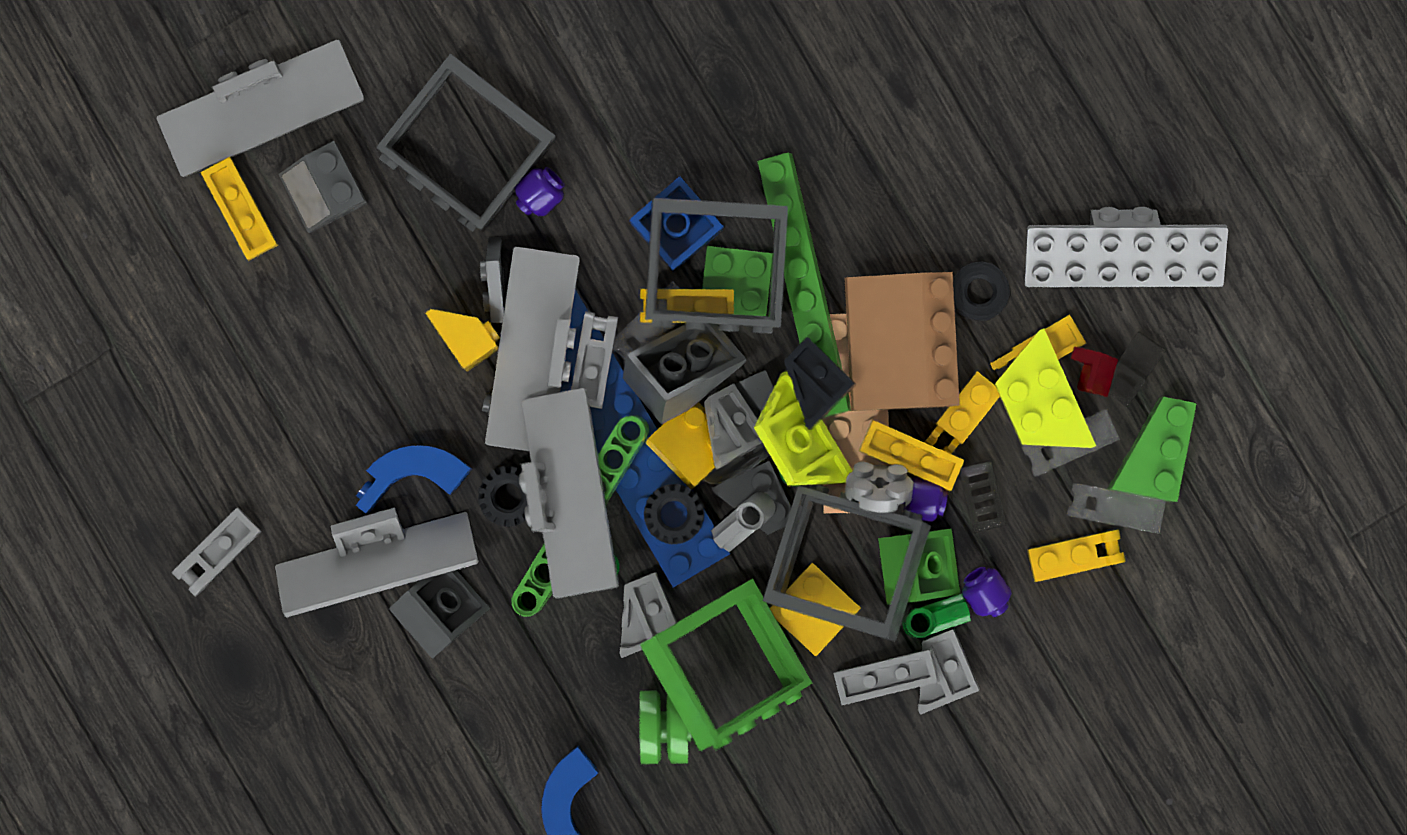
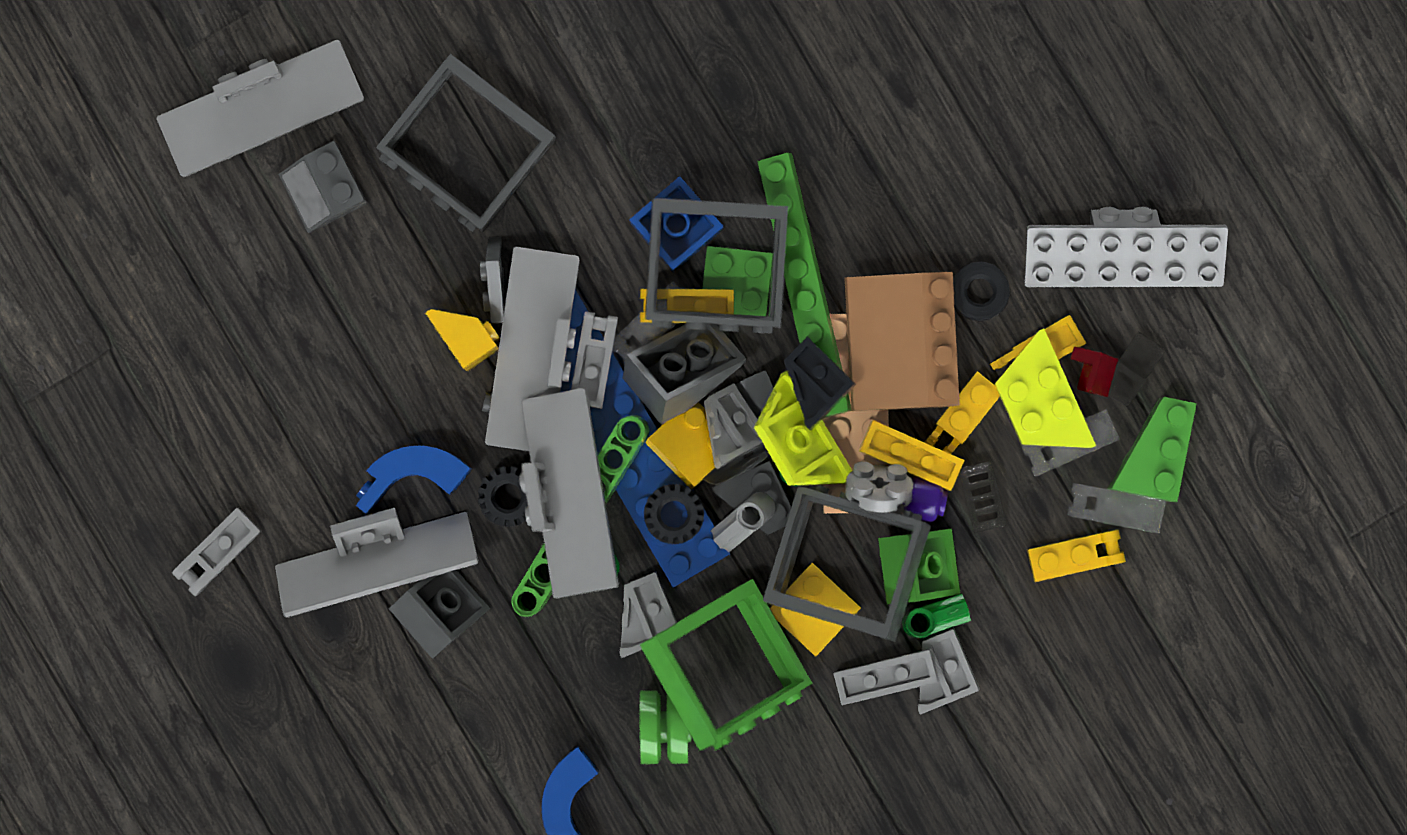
yellow plate [200,157,278,261] -> none
dark purple head [515,167,565,217] -> none
dark purple head [962,567,1012,617] -> none

